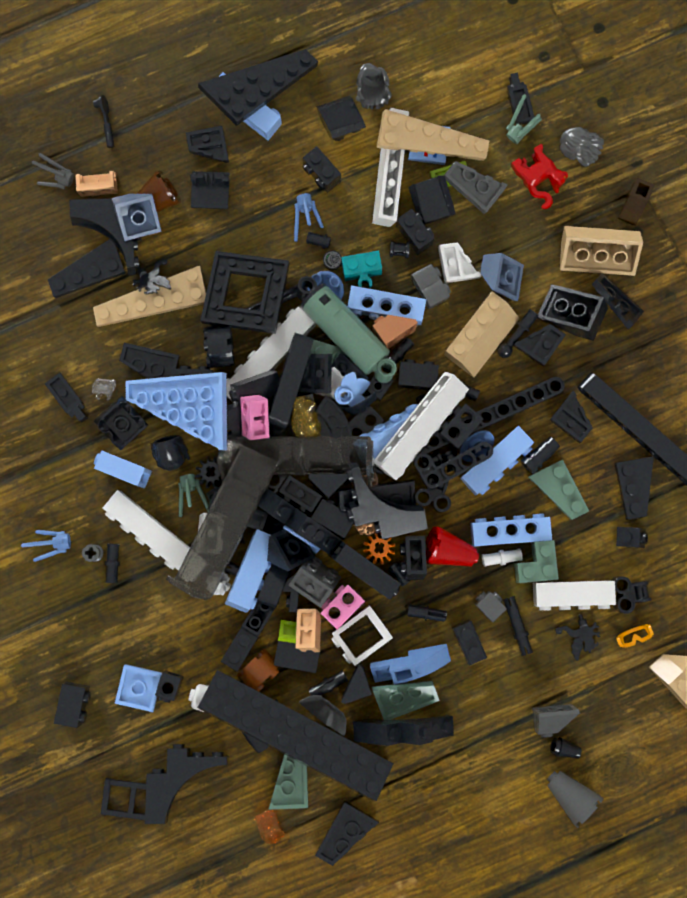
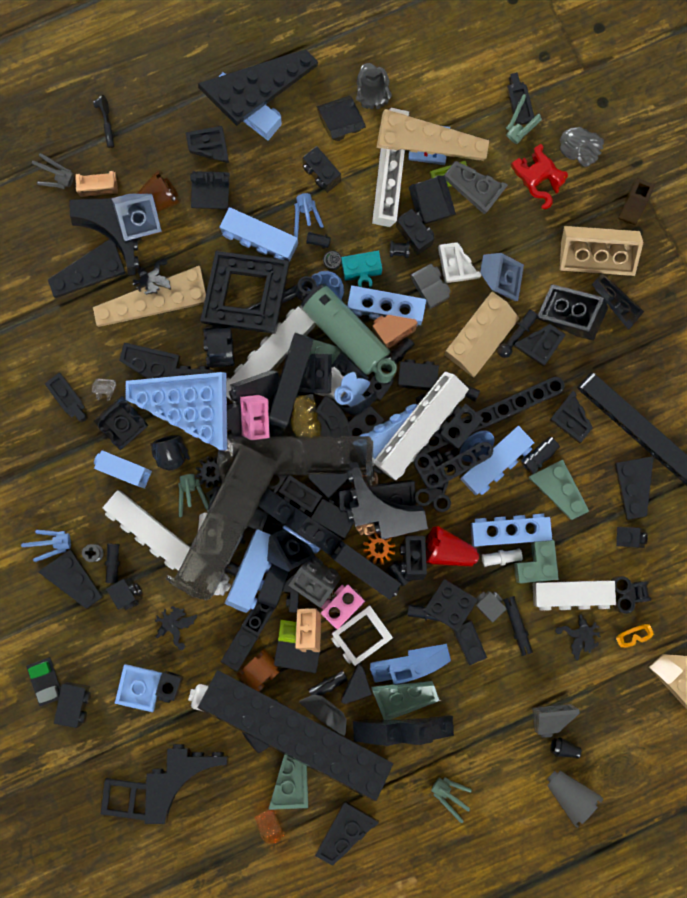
none -> piece [26,657,61,706]
none -> black wing [39,550,104,608]
none -> black brick [106,578,143,611]
none -> black piece [155,606,198,650]
none -> light blue brick [220,207,298,262]
none -> black hinge [424,579,478,632]
none -> sand green plant [431,777,472,823]

